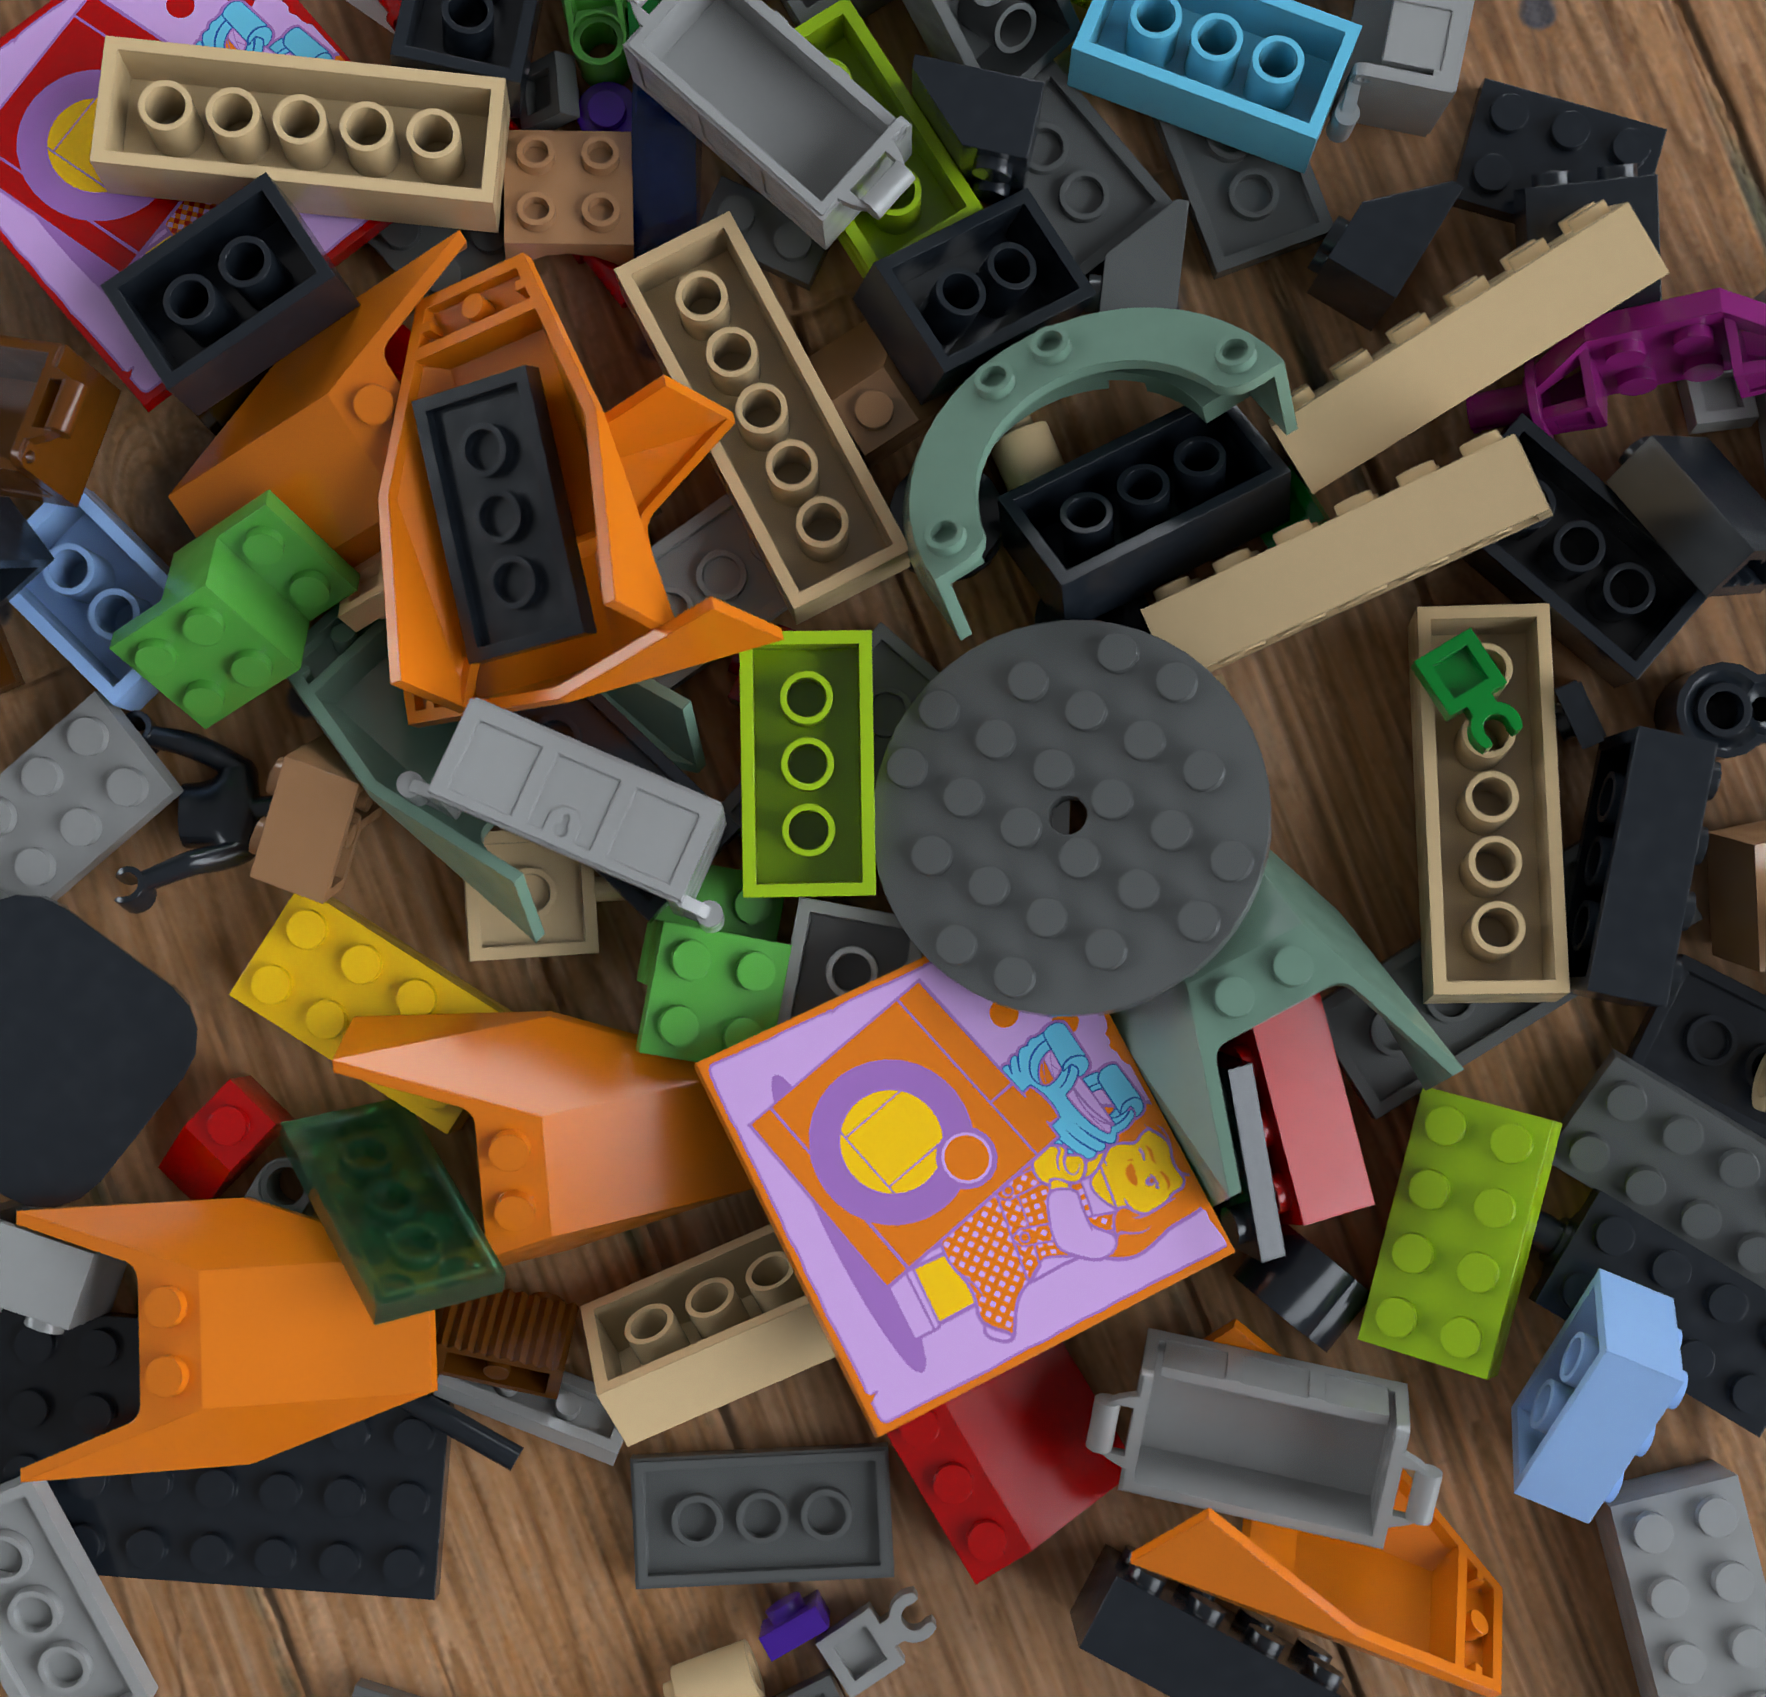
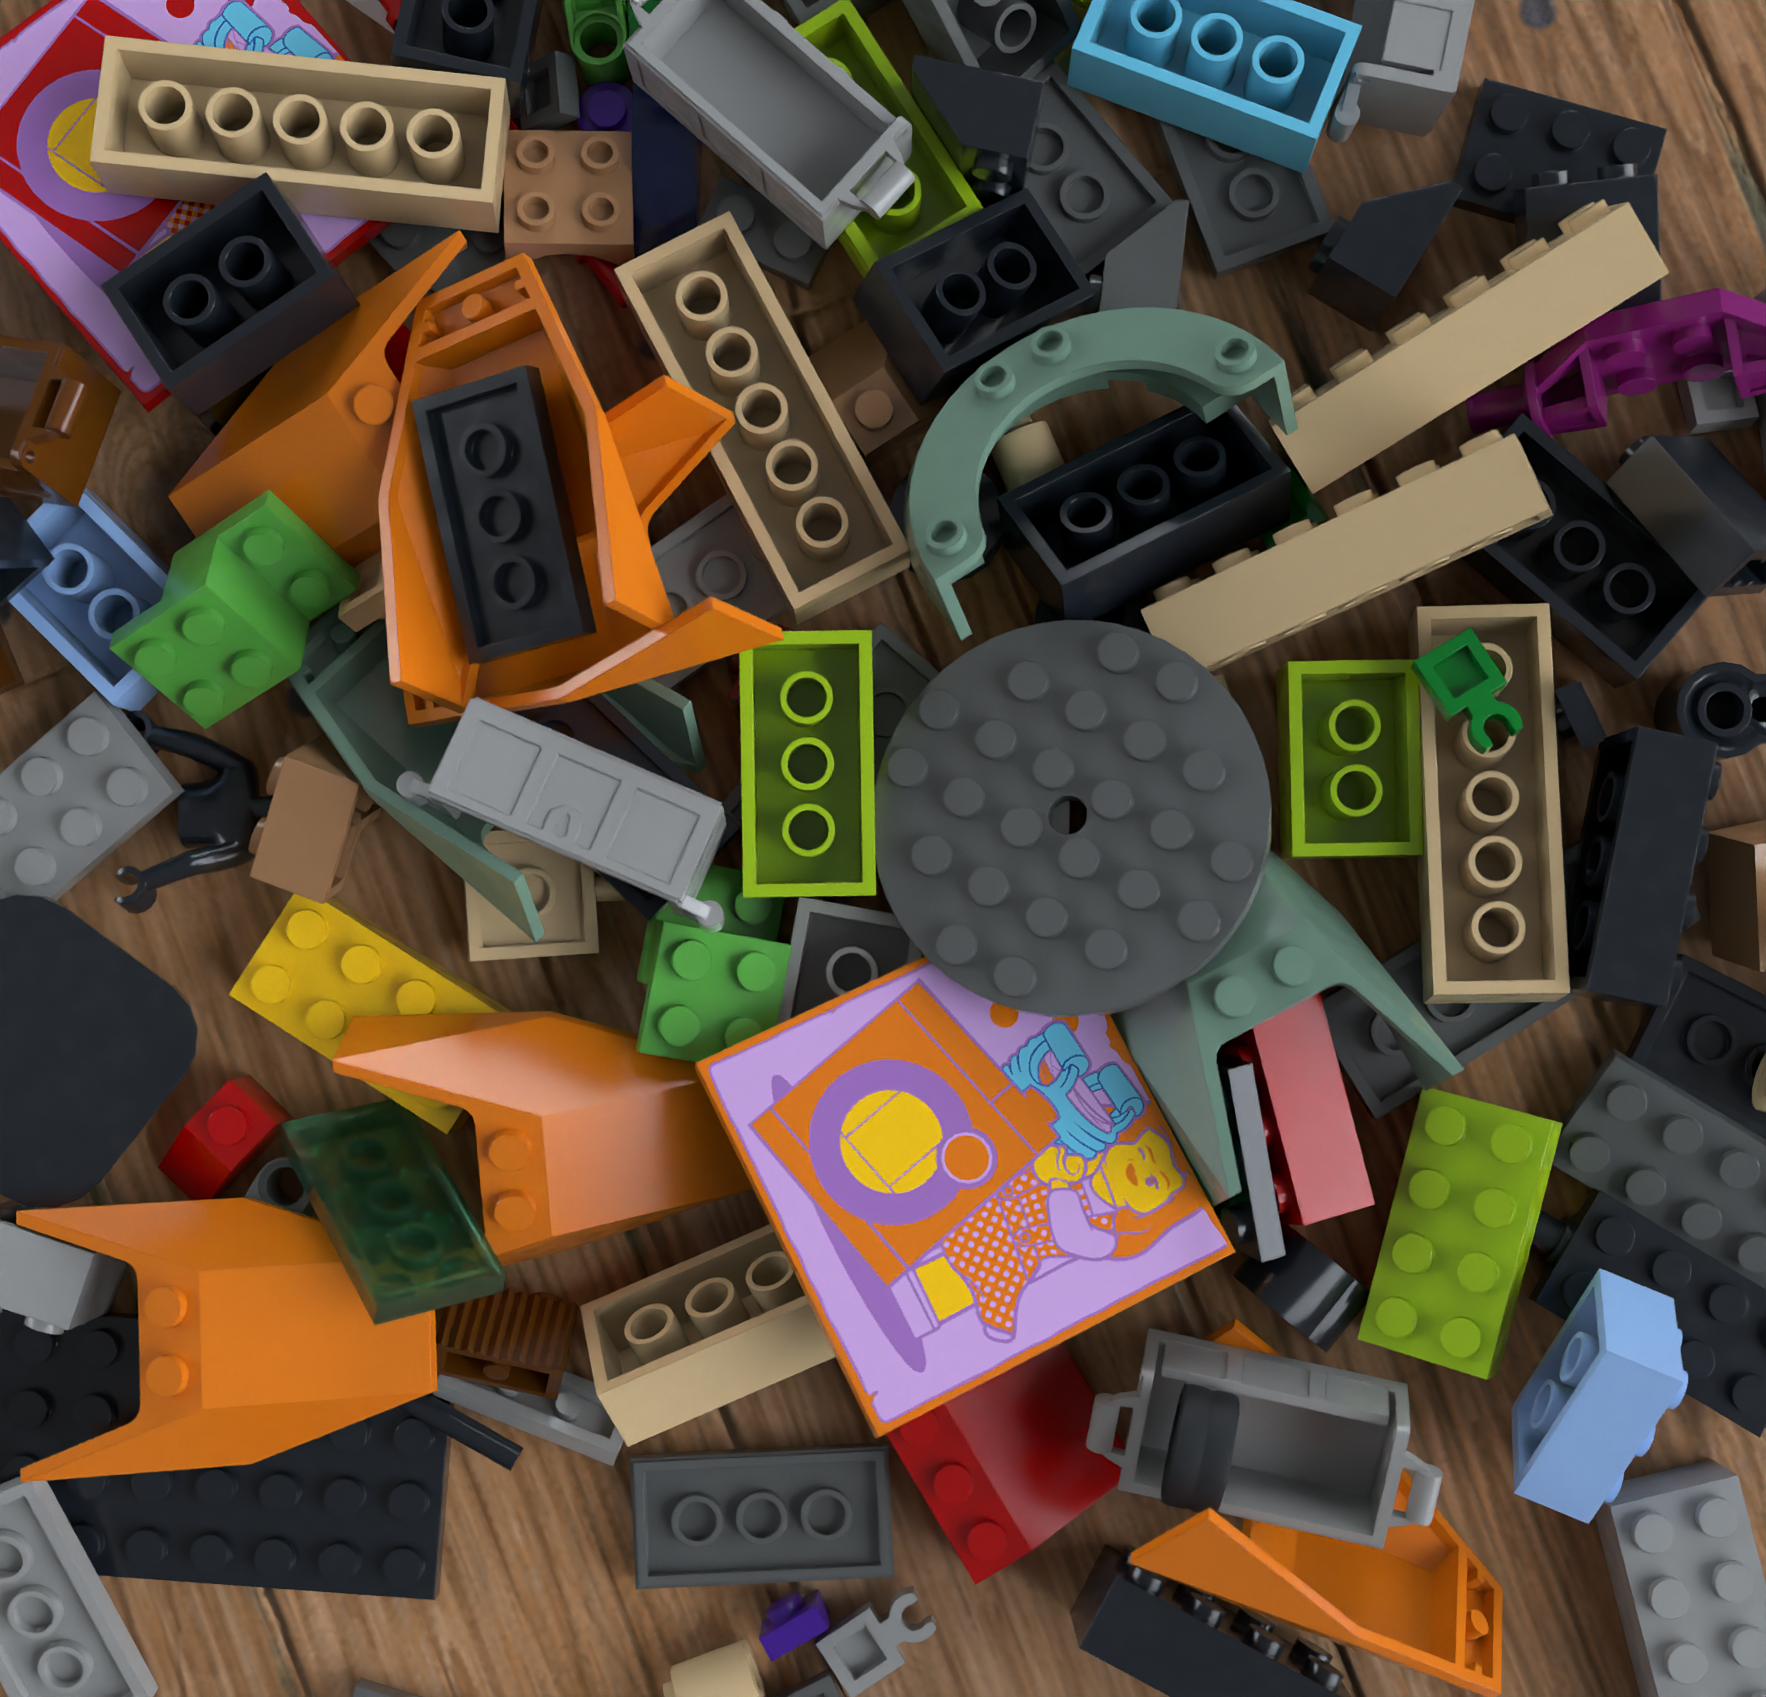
none -> black tyre [1161,1384,1240,1513]
none -> lime brick [1276,659,1423,860]

